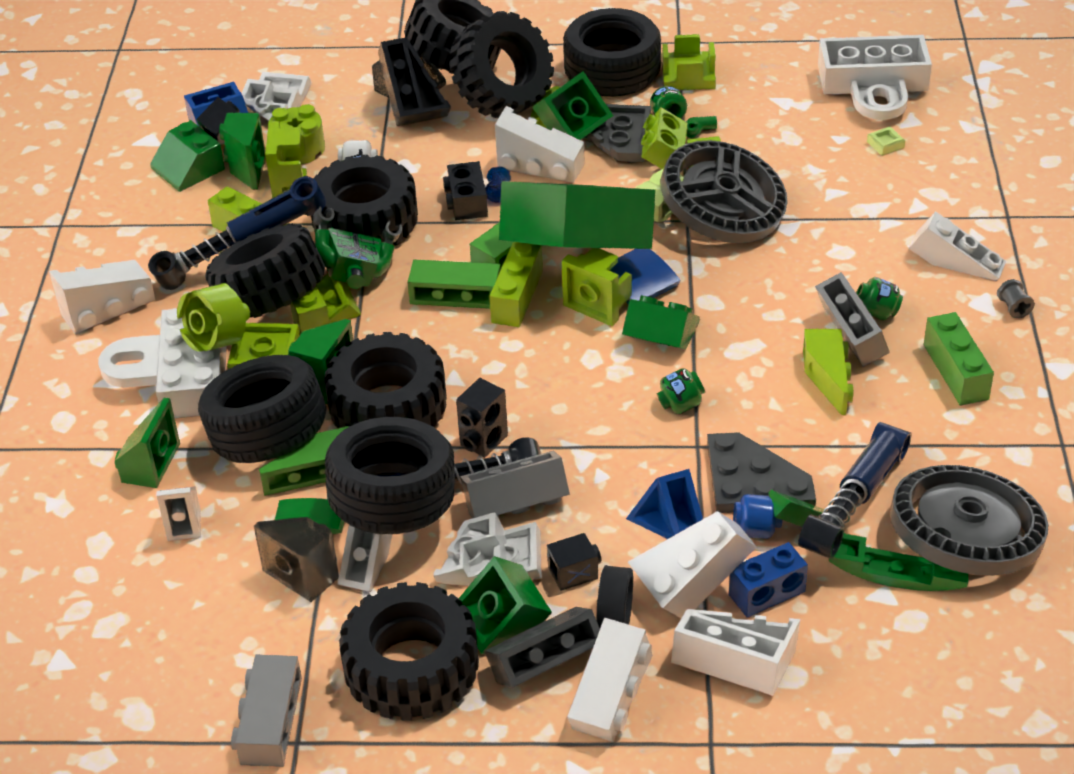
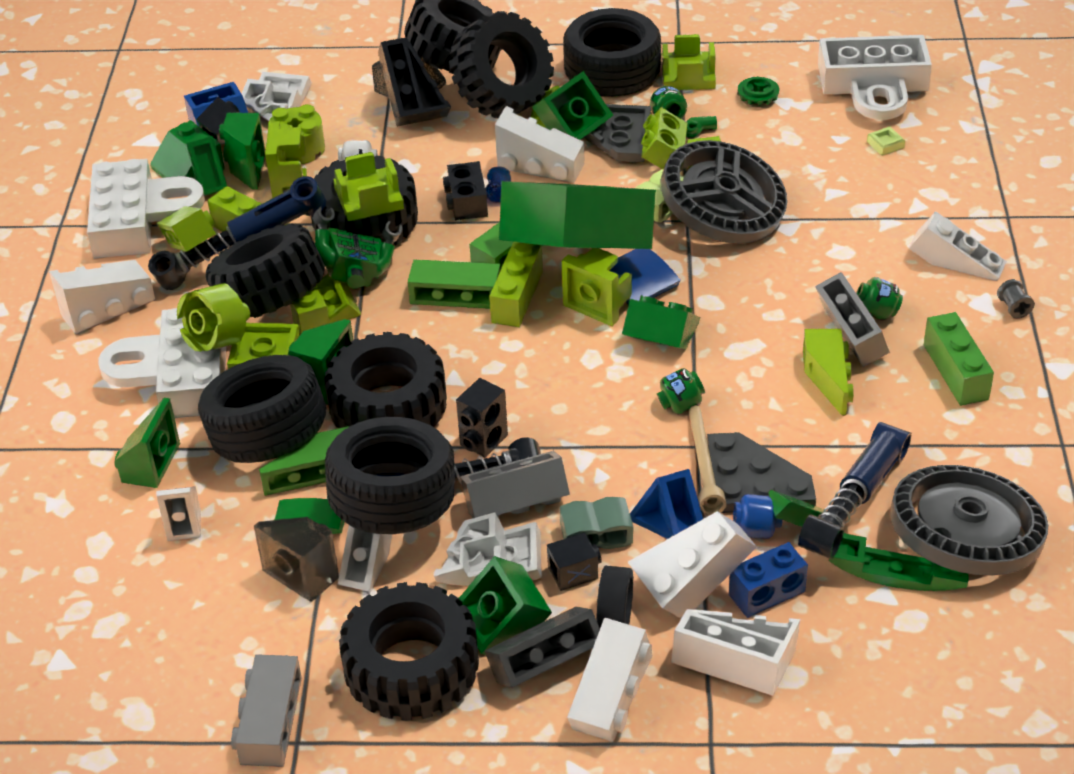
none -> white brick [87,159,205,259]
none -> lime brick [156,206,216,252]
none -> green tile [185,136,227,196]
none -> lime panel [333,152,404,221]
none -> sand green brick [560,497,634,549]
none -> tan piece [689,405,726,515]
none -> green gear [737,76,780,106]

